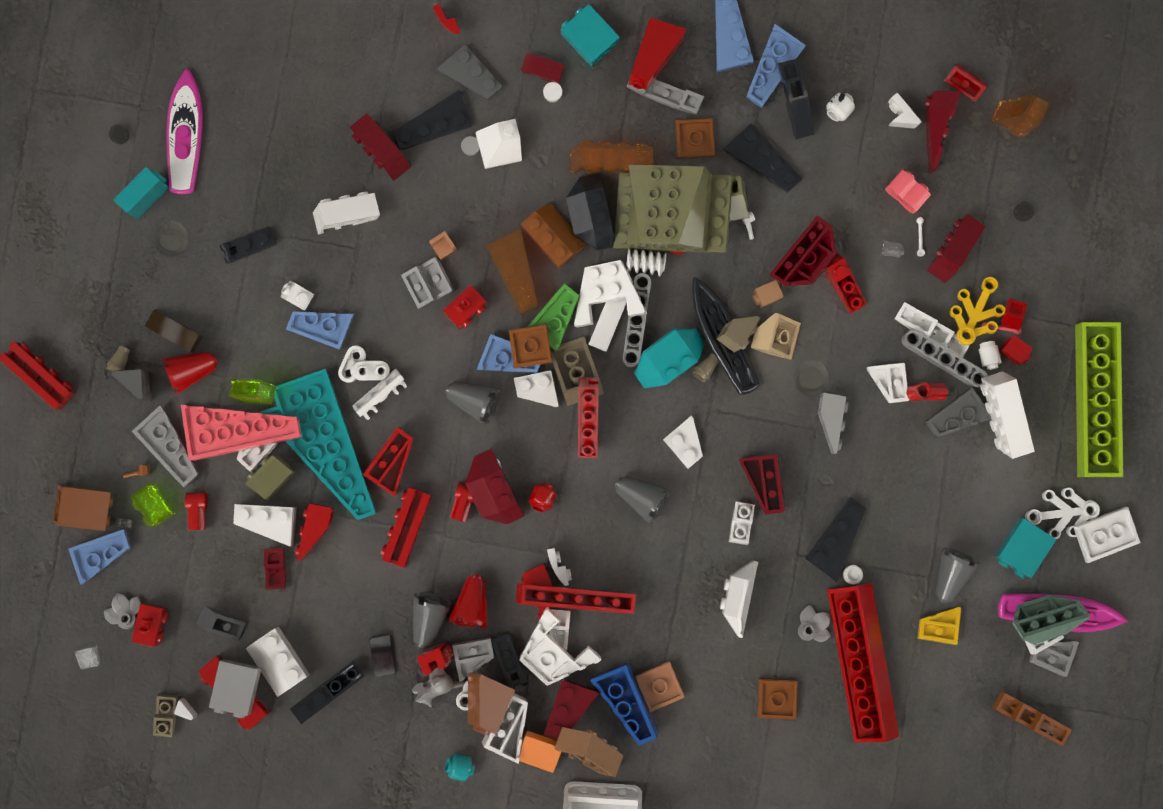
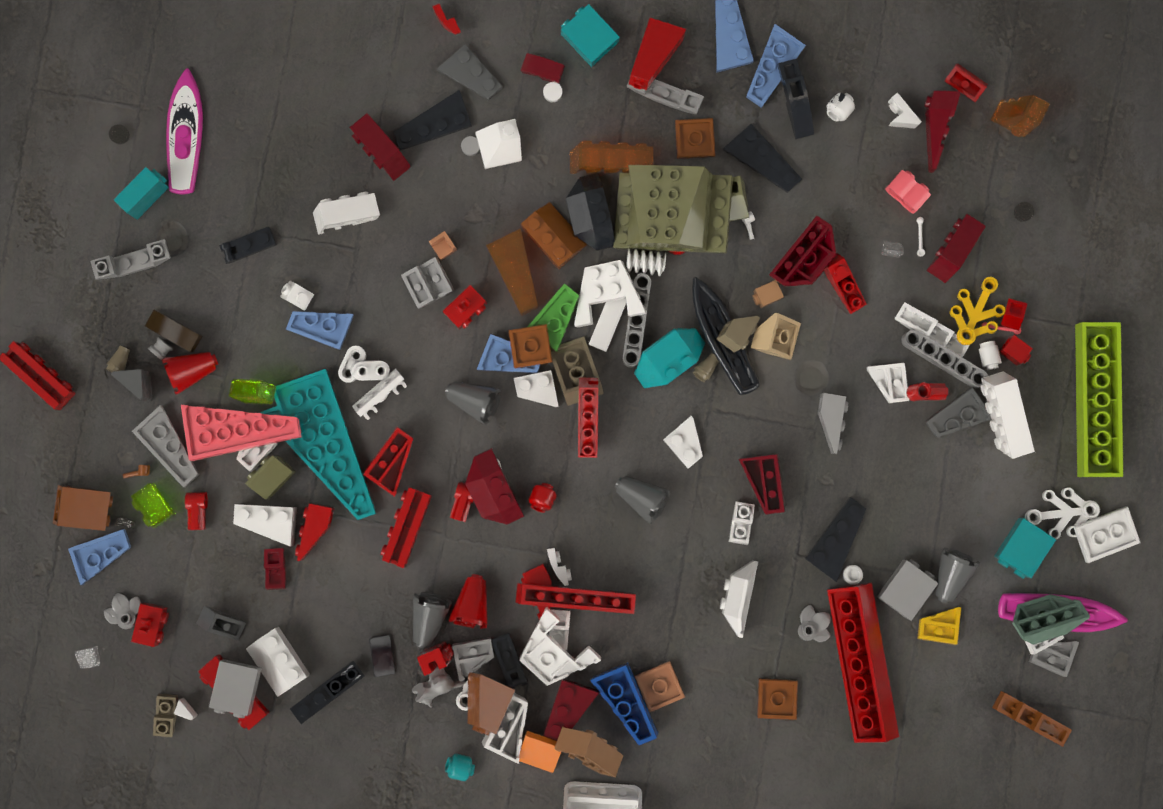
none -> light grey slope [91,239,171,280]
none -> light grey wheel [148,337,173,360]
none -> light grey brick [876,559,938,621]

